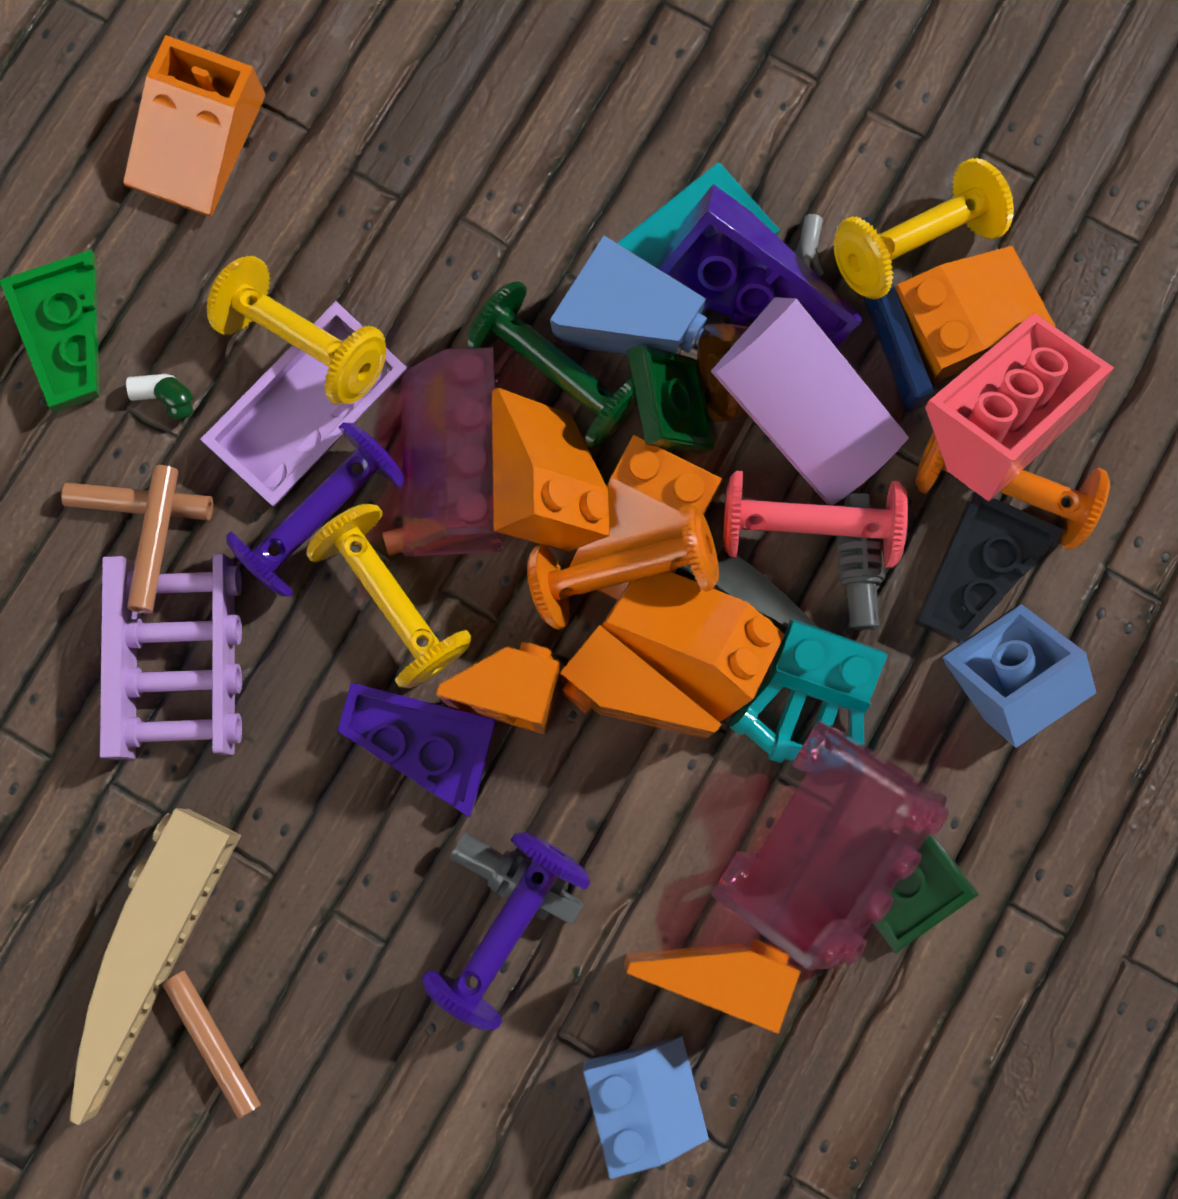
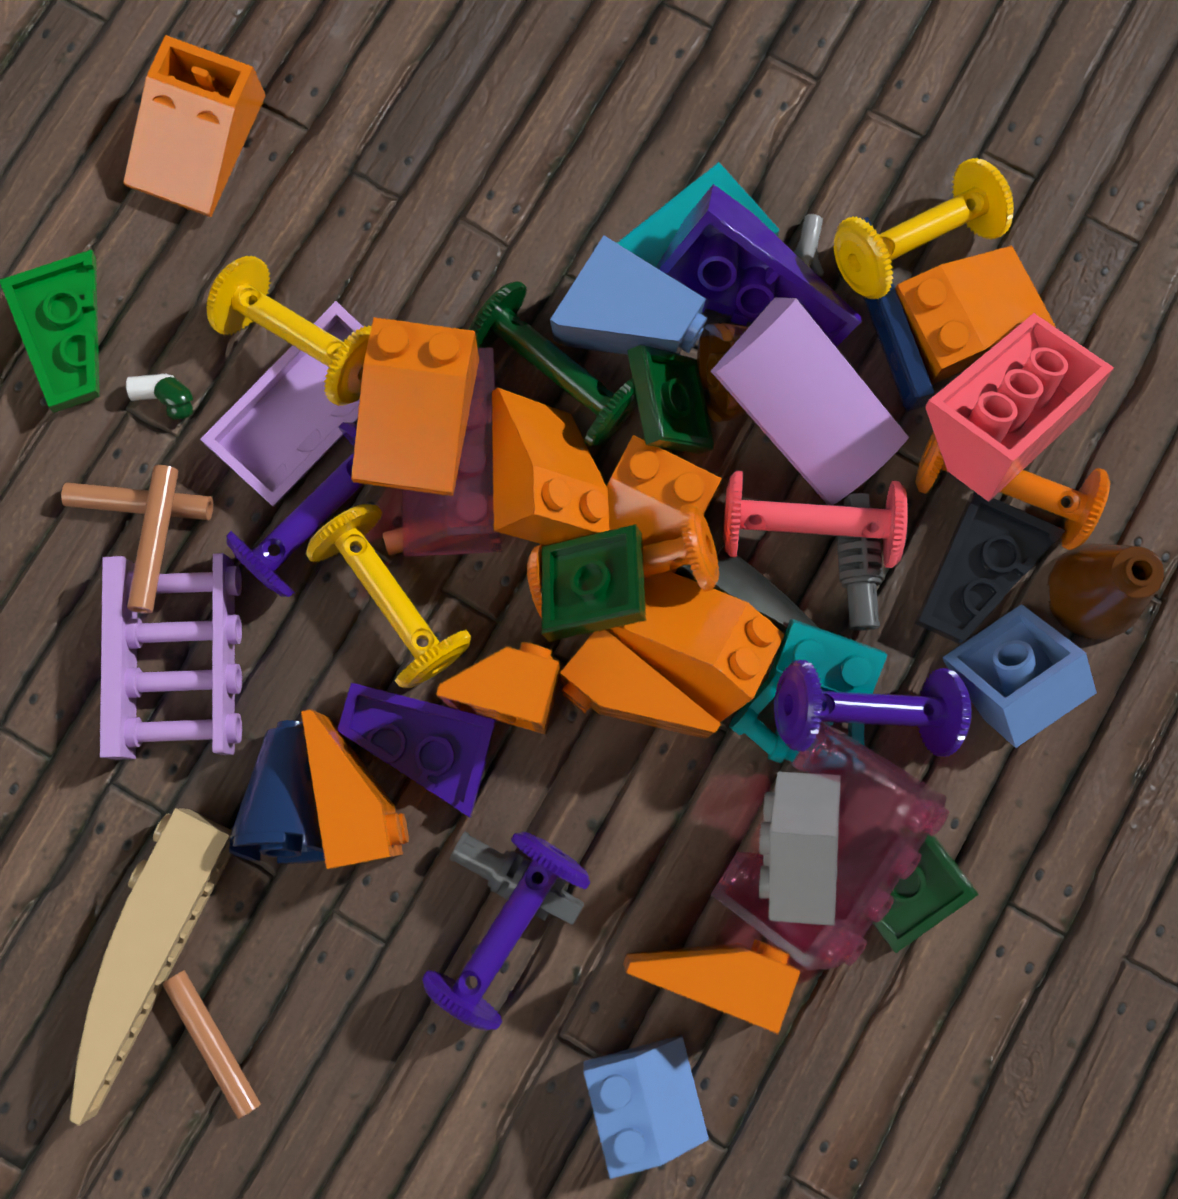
none -> dark blue cone [229,720,325,864]
none -> orange slope [301,710,409,869]
none -> orange slope [351,317,479,496]
none -> dark green plate [542,524,646,642]
none -> light grey brick [759,772,840,926]
none -> dark purple hose [774,660,971,757]
none -> reddish brown cone [1047,543,1164,639]

